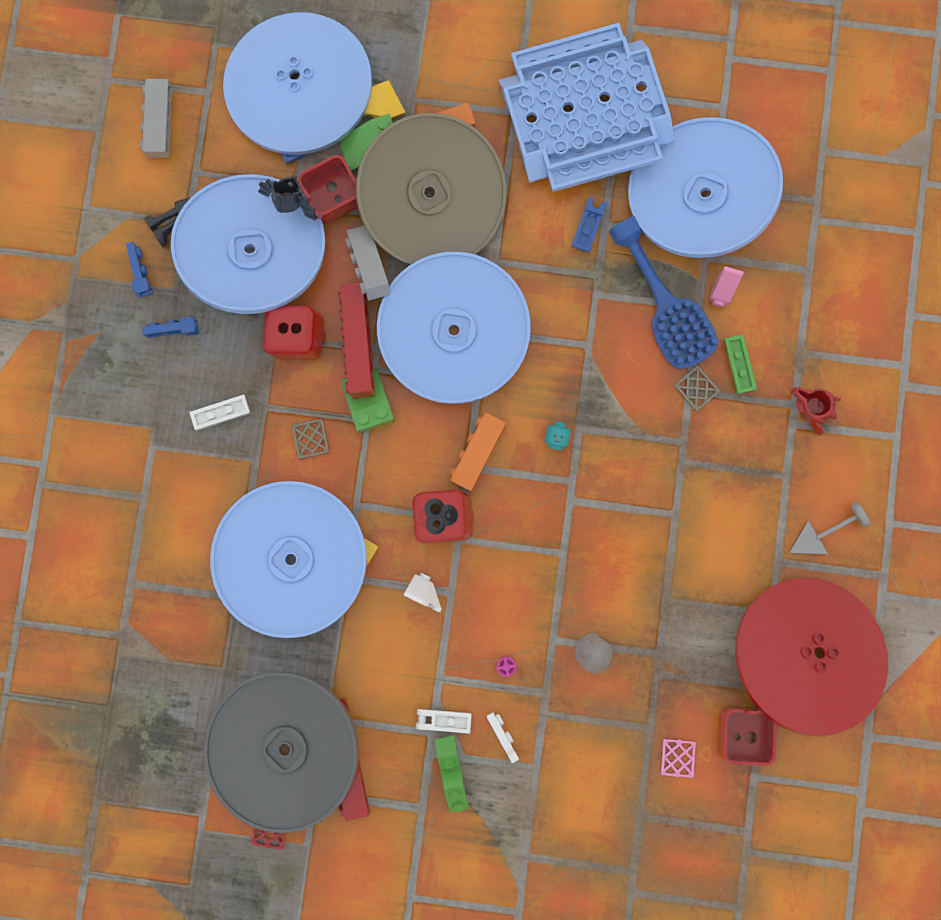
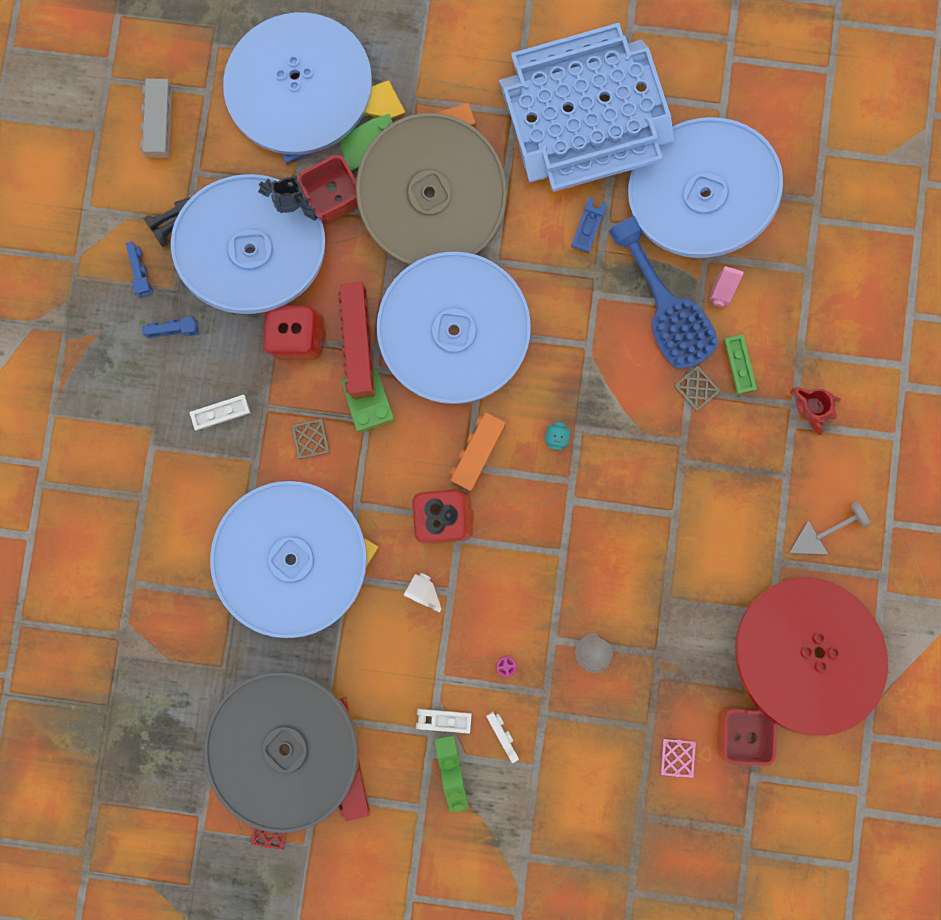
light grey brick [345,226,390,301] -> none

